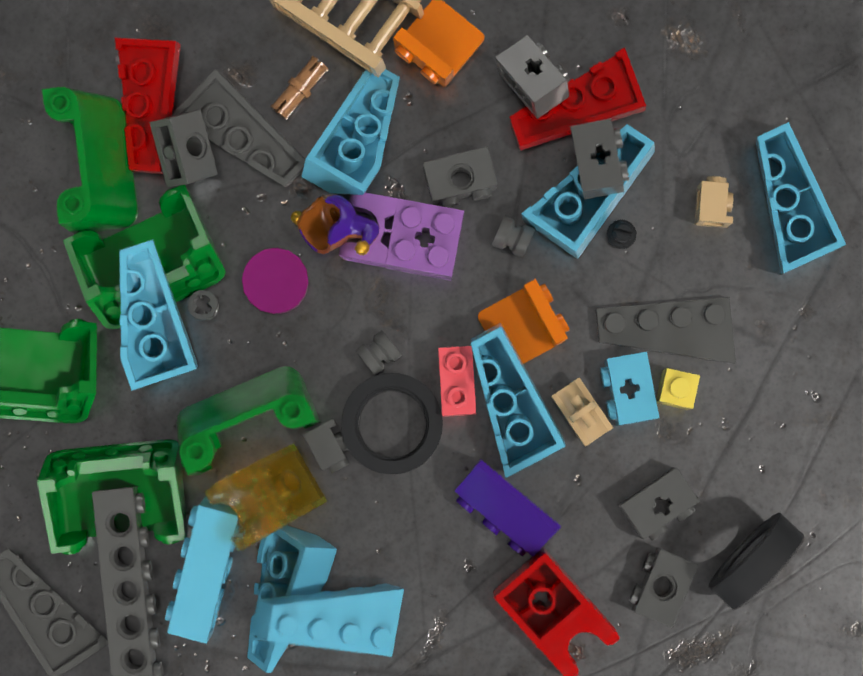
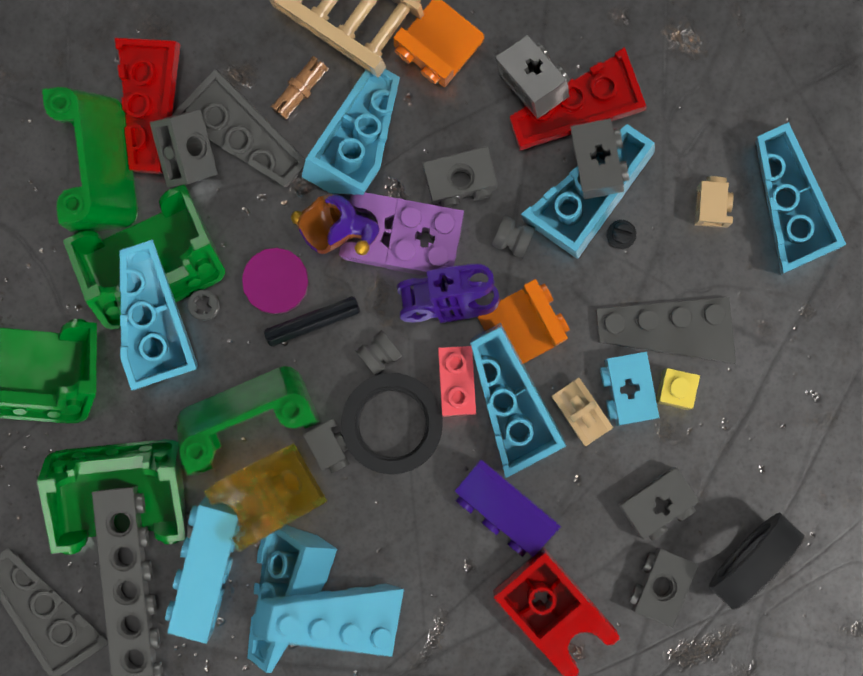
none -> black axle [264,296,360,346]
none -> dark purple piece [397,264,500,323]

